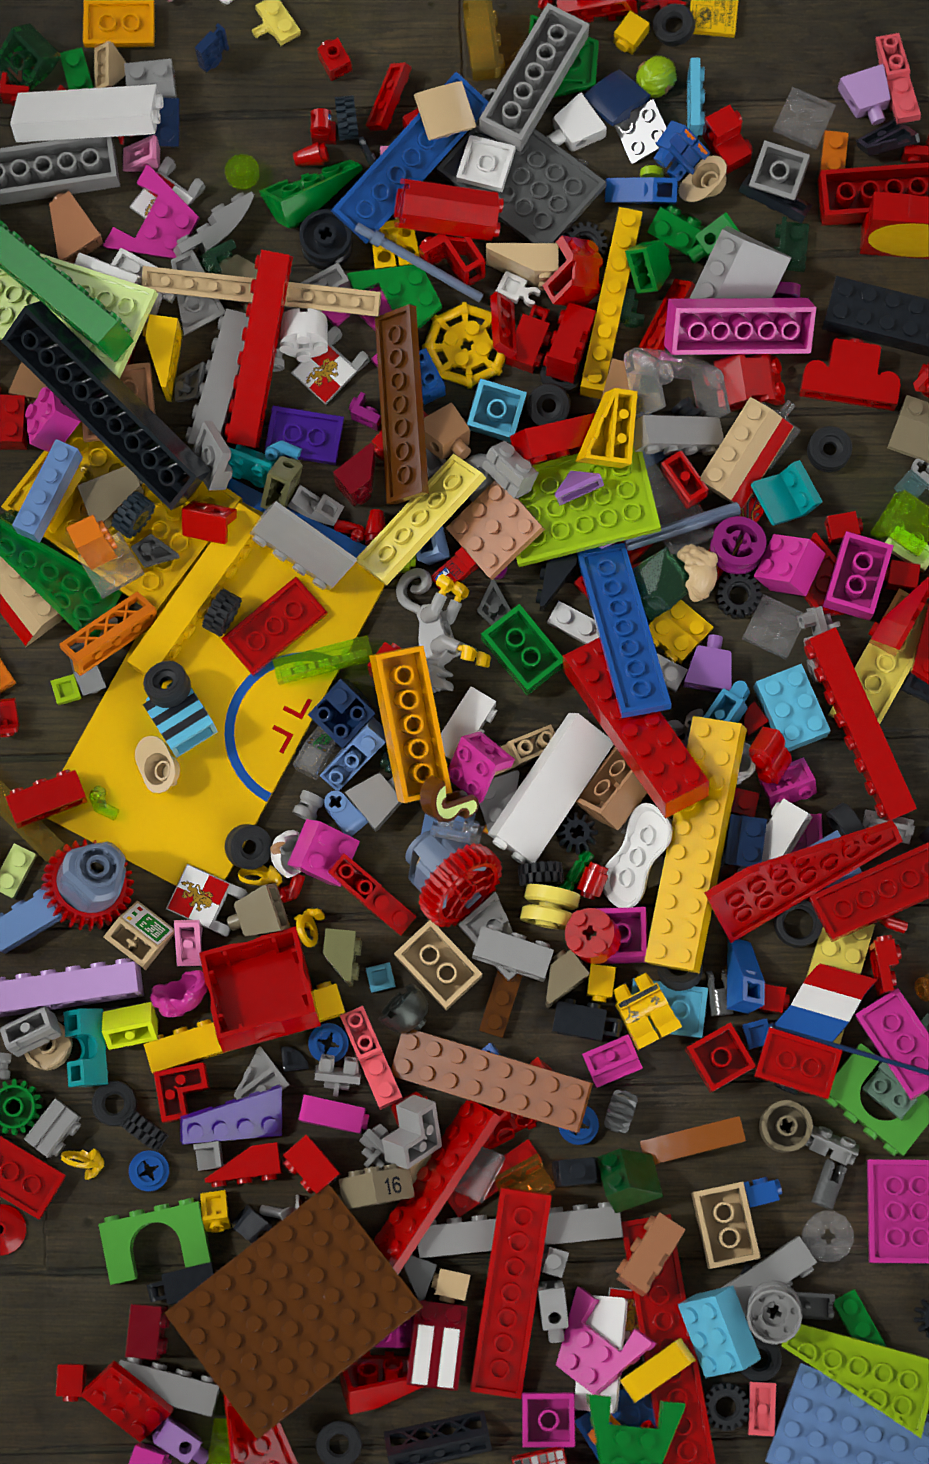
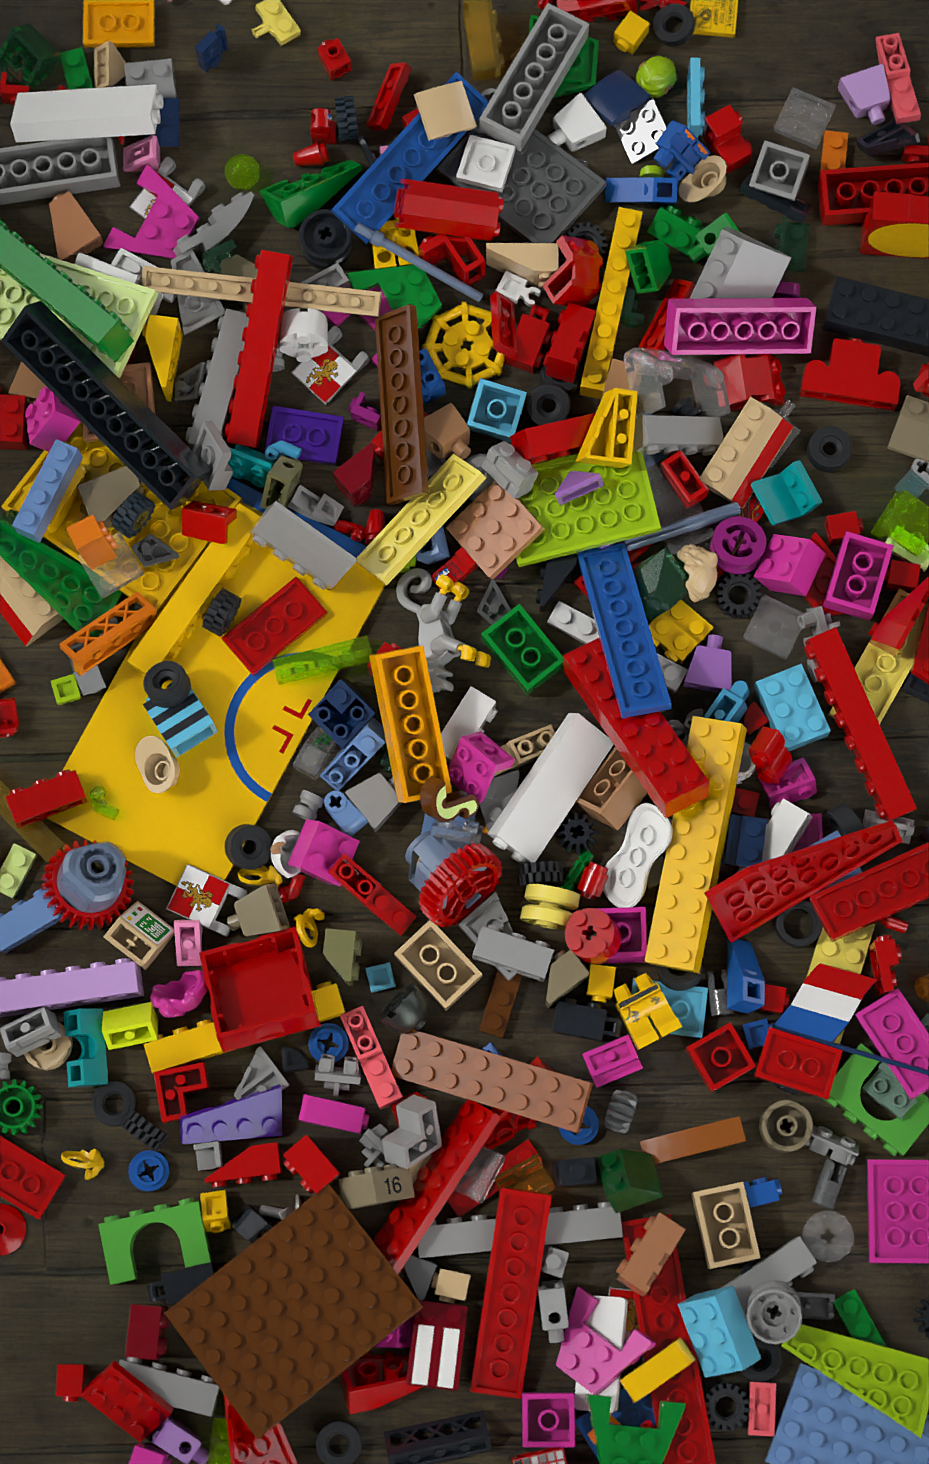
light grey brick [24,1098,82,1158] -> none

